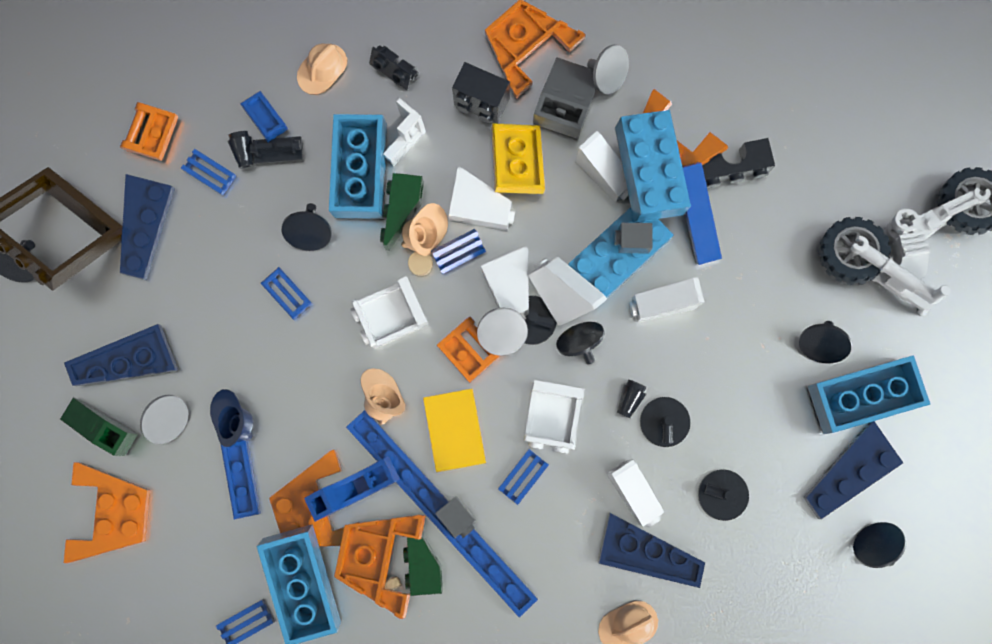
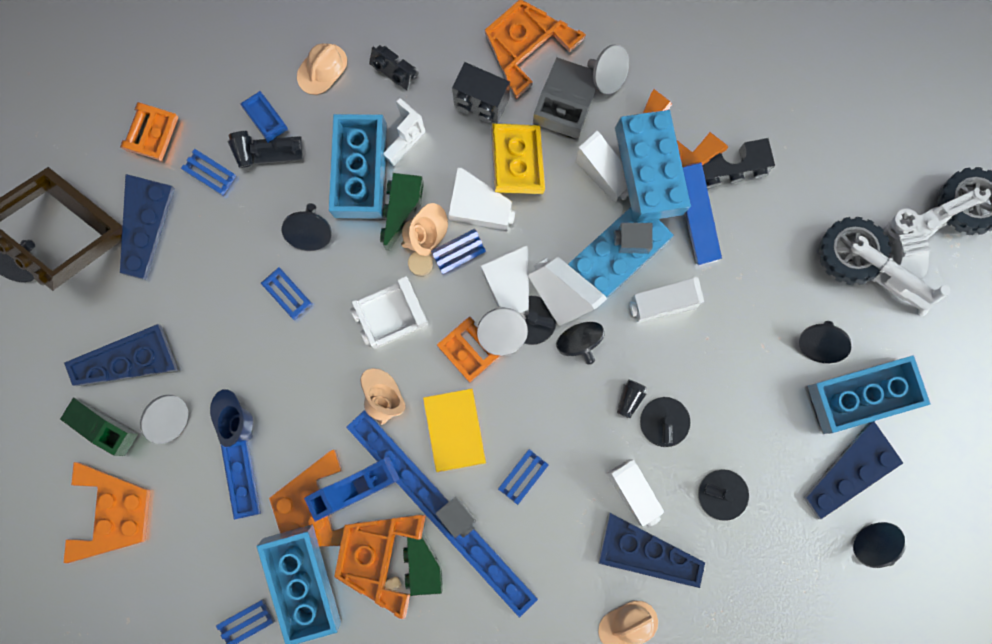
white panel [524,380,585,454] -> none

